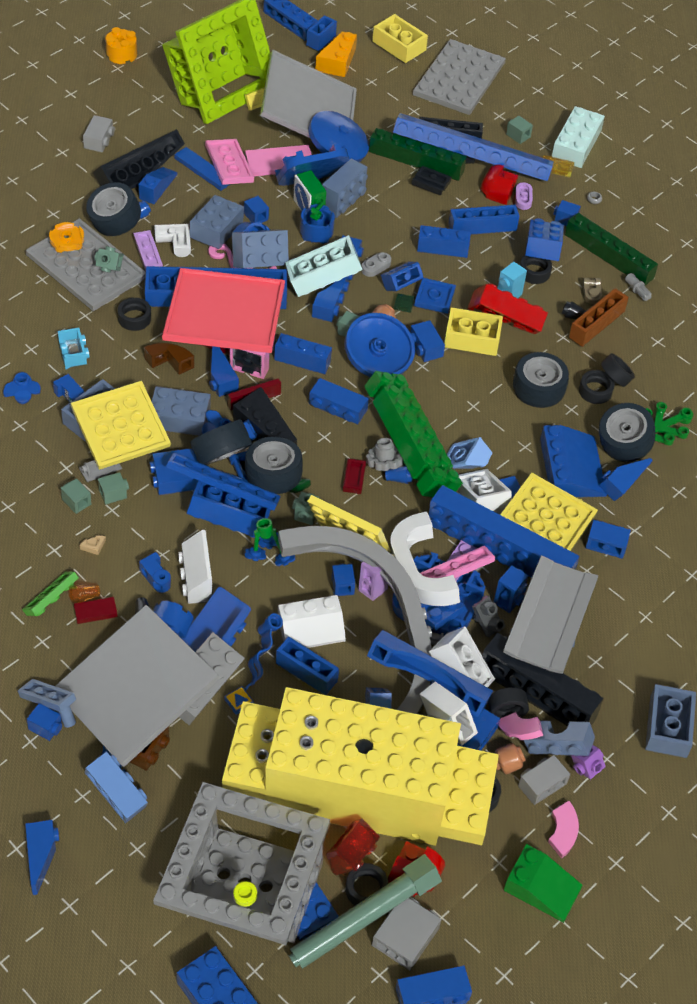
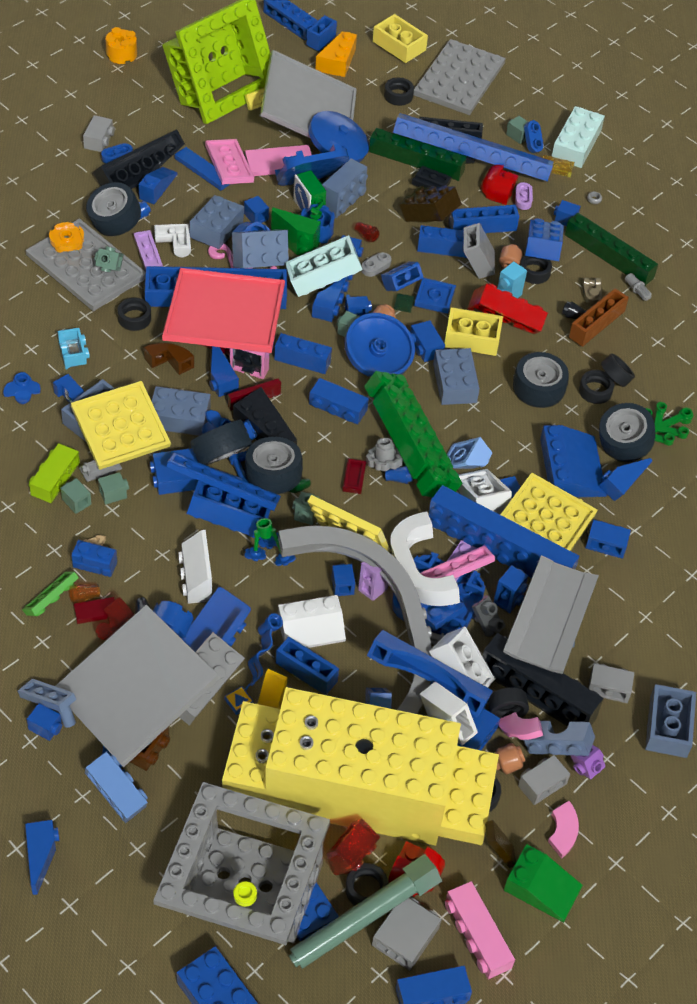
blue leg [139,552,171,593] -> none
none -> lime brick [29,443,80,503]
none -> blue brick [72,540,117,577]
none -> clear red brick [96,597,135,640]
none -> blue plate [101,143,133,163]
none -> yellow slope [257,669,287,709]
none -> green slope [271,207,321,256]
none -> blue brick [345,295,372,316]
none -> clear red cone [355,222,380,242]
none -> black tyre [384,77,414,106]
none -> dark brown brick [399,185,462,222]
none -> sand blue brick [433,348,480,405]
none -> bright pink brick [445,881,515,979]
none -> light grey brick [464,223,495,279]
none -> dark brown tile [485,820,516,868]
none -> nougat head [499,244,523,269]
none -> blue plate [524,120,543,153]
none -> light grey brick [588,663,634,703]

